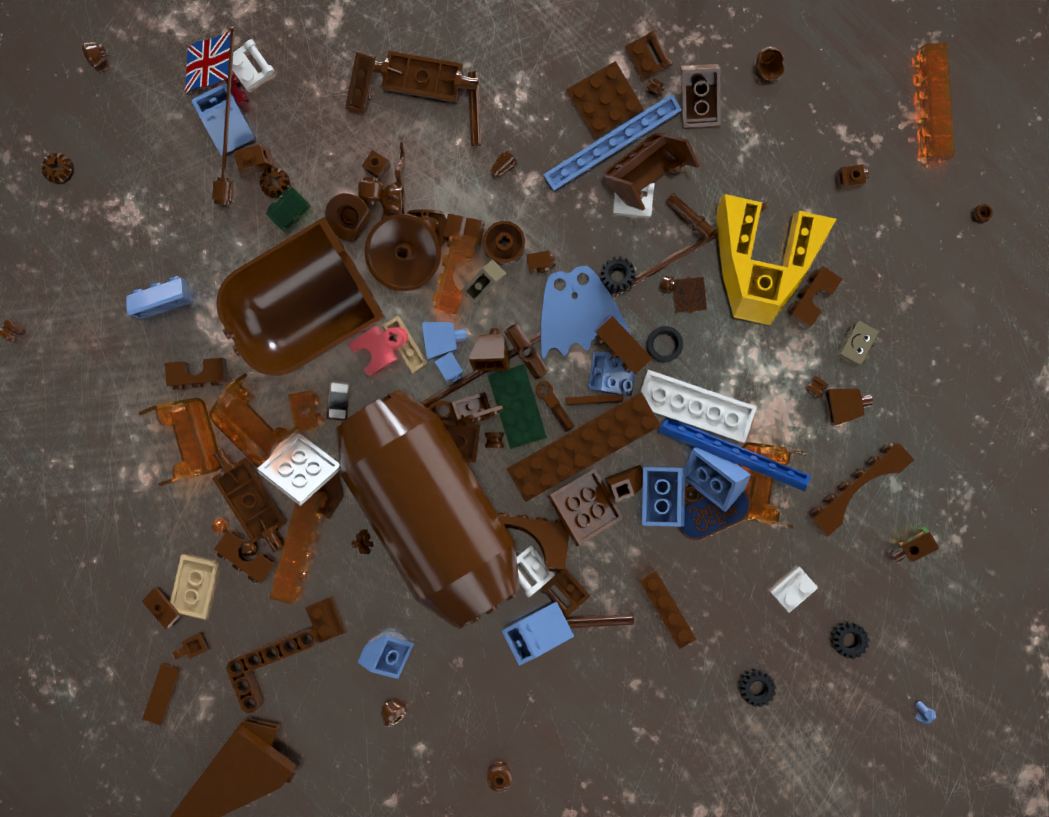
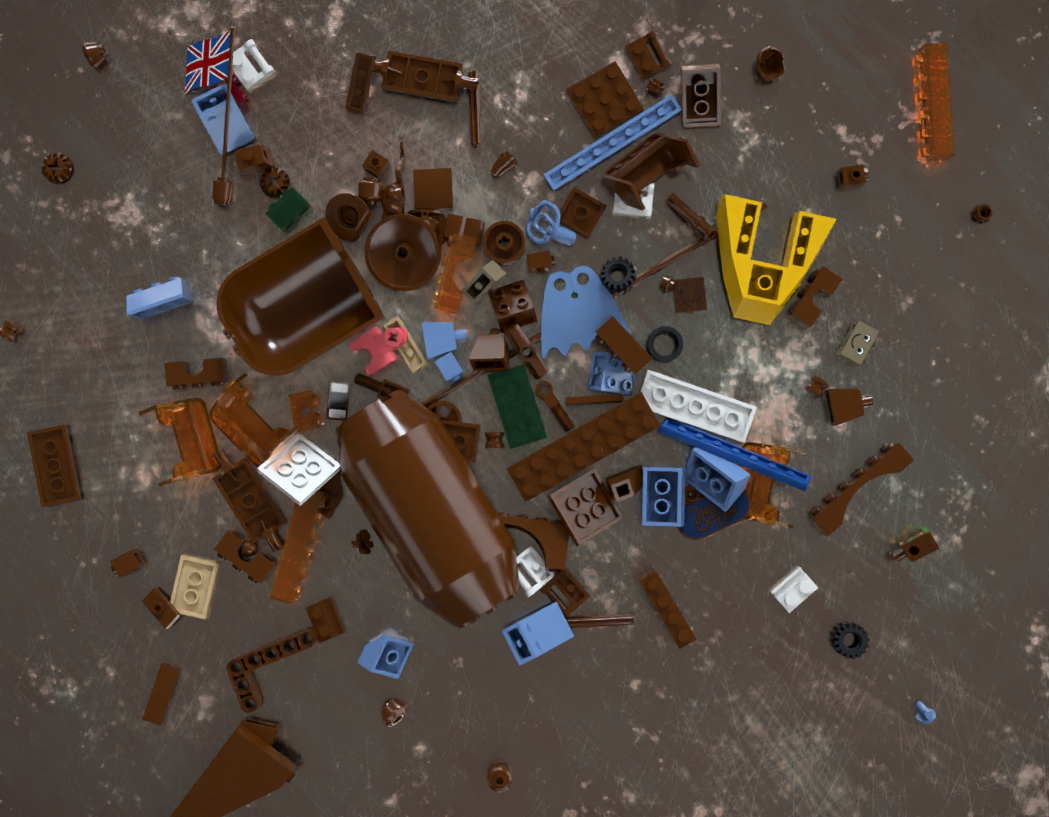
reddish brown plate [171,633,209,660] -> none
clear orange hinge [211,519,227,533] -> none
reddish brown bracket [449,392,504,426] -> none
black tyre [739,670,776,707] -> none
none -> reddish brown plate [27,424,82,508]
none -> reddish brown brick [110,549,145,578]
none -> reddish brown connector [354,373,410,398]
none -> reddish brown slope [413,167,453,209]
none -> reddish brown bracket [488,280,537,333]
none -> medium blue piece [525,200,576,246]
none -> reddish brown tile [560,187,607,239]

